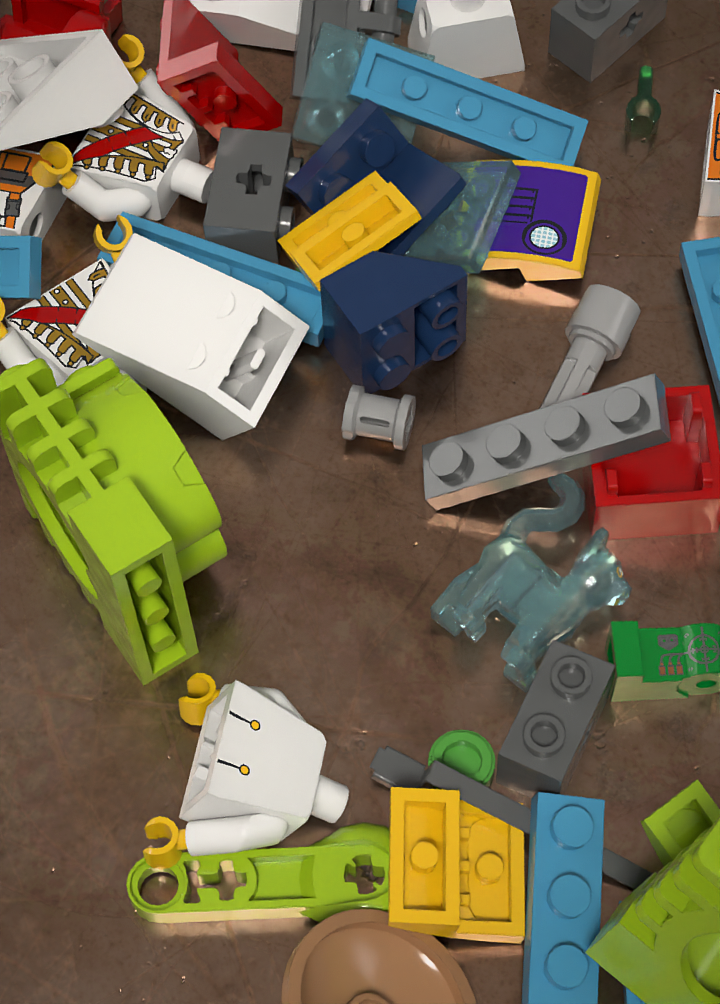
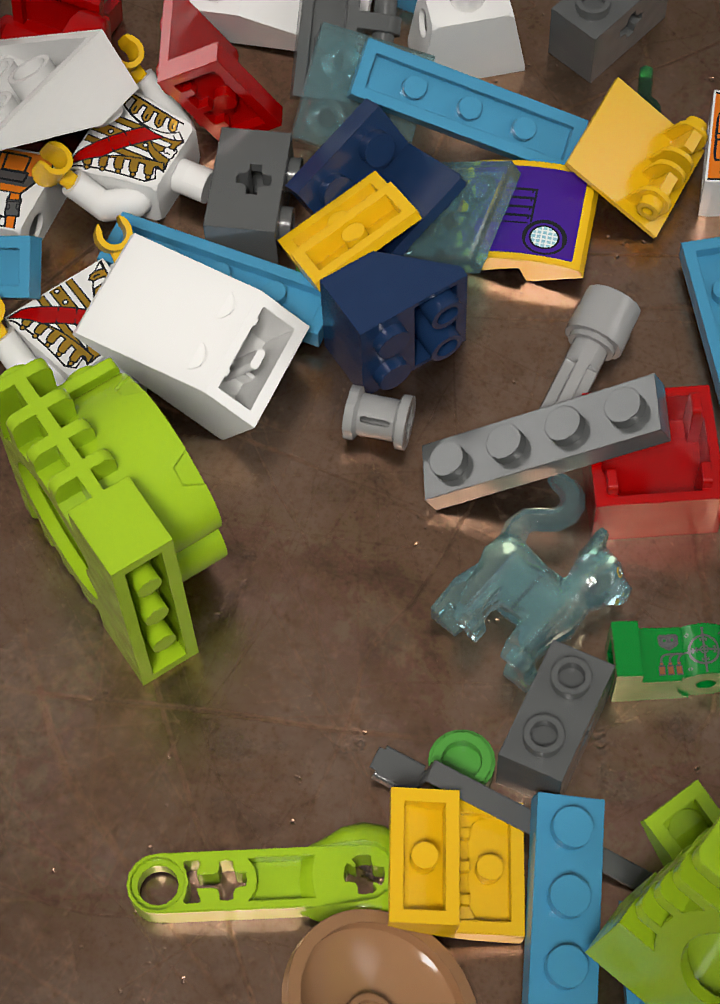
white torso [142,673,349,870] -> none
none -> yellow hinge [564,77,708,239]

